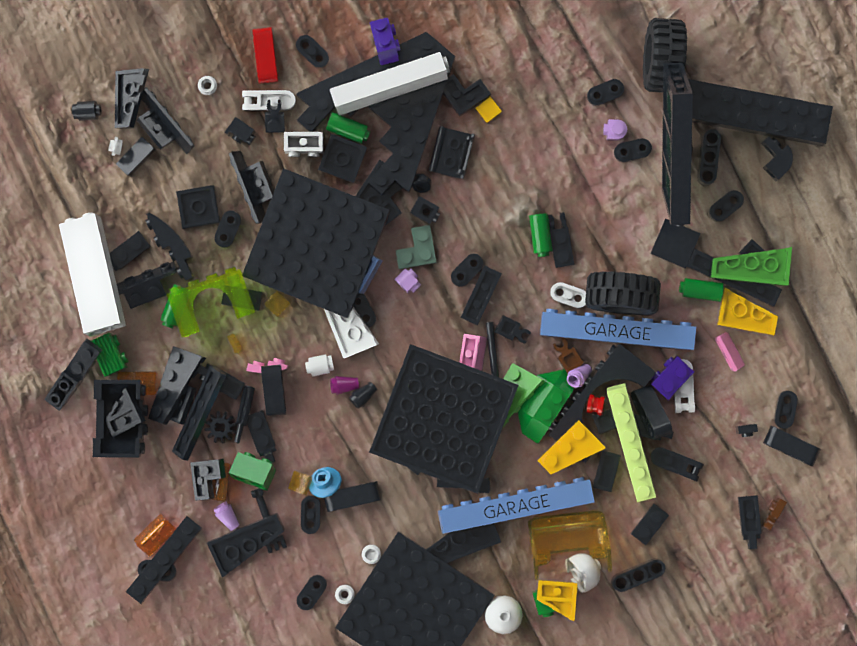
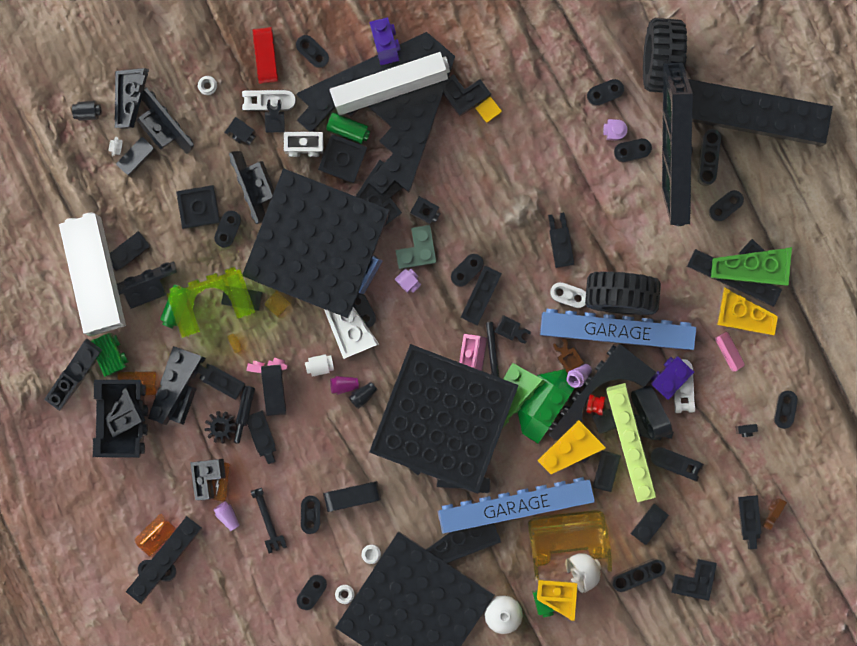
black slope [145,213,194,281] -> none
black plate [172,366,226,461] -> none
black wing [207,513,285,578] -> none
brick [229,452,276,491] -> none
clear yellow tile [288,470,312,495] -> none
dark azure piece [309,467,341,498] -> none
black tile [412,173,432,193] -> none
black piece [428,126,475,179] -> none
green brick [529,213,553,257] -> none
black tile [650,218,701,269] -> none
green brick [679,278,723,302] -> none
black brick [761,136,793,182] -> none
black beam [763,426,821,467] -> none
none -> black plate [671,559,717,601]

